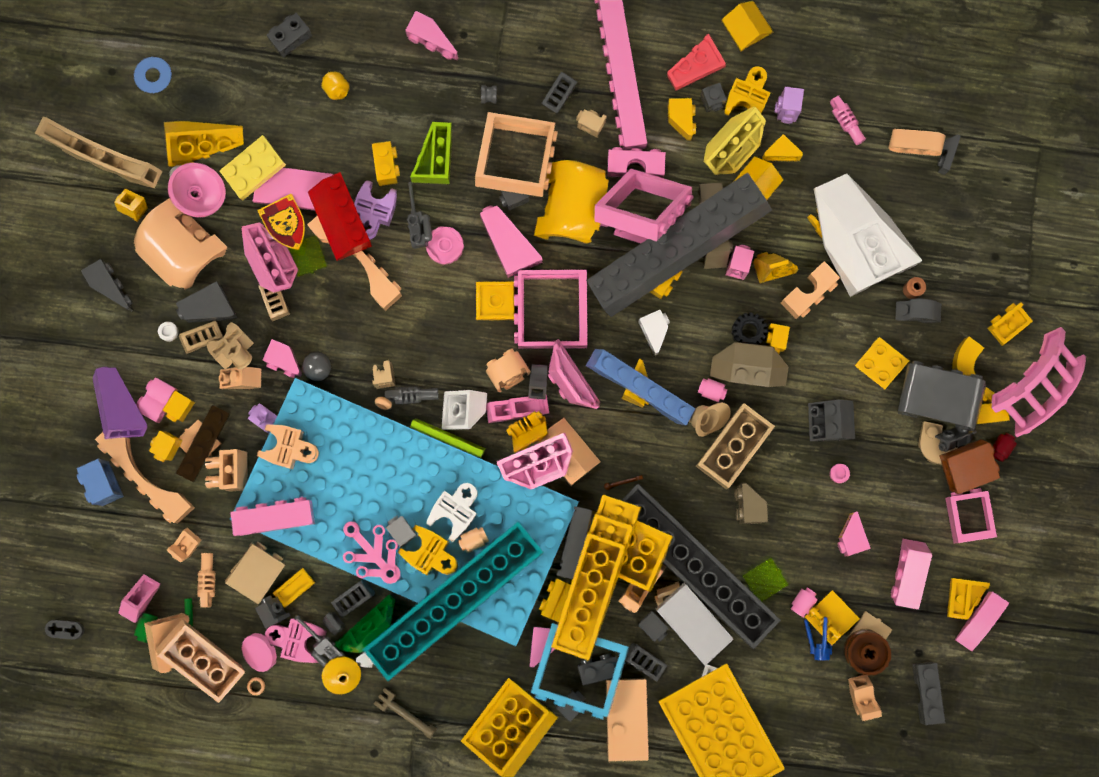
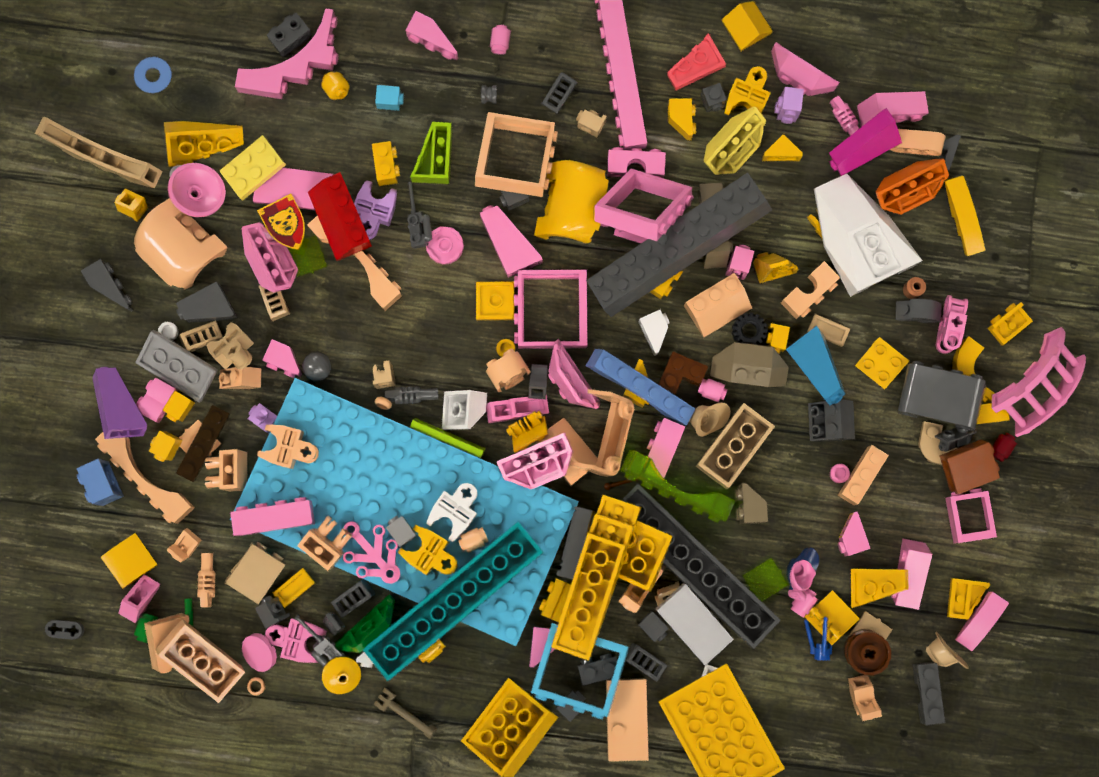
yellow slope [733,156,783,200] -> none
none -> yellow slope [101,533,157,589]
none -> light grey tile [135,330,218,403]
none -> bright pink arch [235,9,338,99]
none -> light nougat brick [297,516,352,571]
none -> medium azure brick [375,85,404,111]
none -> yellow brick [418,639,446,663]
none -> bright pink brick [490,25,511,54]
none -> yellow tile [496,339,516,357]
none -> light nougat windscreen [569,389,634,477]
none -> clear neon green arch [620,450,735,523]
none -> bright pink brick [639,418,685,481]
none -> reddish brown brick [658,352,708,395]
none -> light nougat slope [684,273,752,338]
none -> bright pink wedge [771,42,839,96]
none -> dark azure slope [786,326,845,405]
none -> bright pink hair [786,547,819,601]
none -> tan tile [807,314,850,347]
none -> dark pink slope [829,108,902,176]
none -> light nougat brick [838,445,889,505]
none -> yellow wing [851,569,909,608]
none -> bright pink wedge [857,91,929,127]
none -> orange wedge [876,158,949,215]
none -> tan piece [926,632,969,669]
none -> bright pink piece [936,295,968,354]
none -> yellow slope [944,175,985,256]

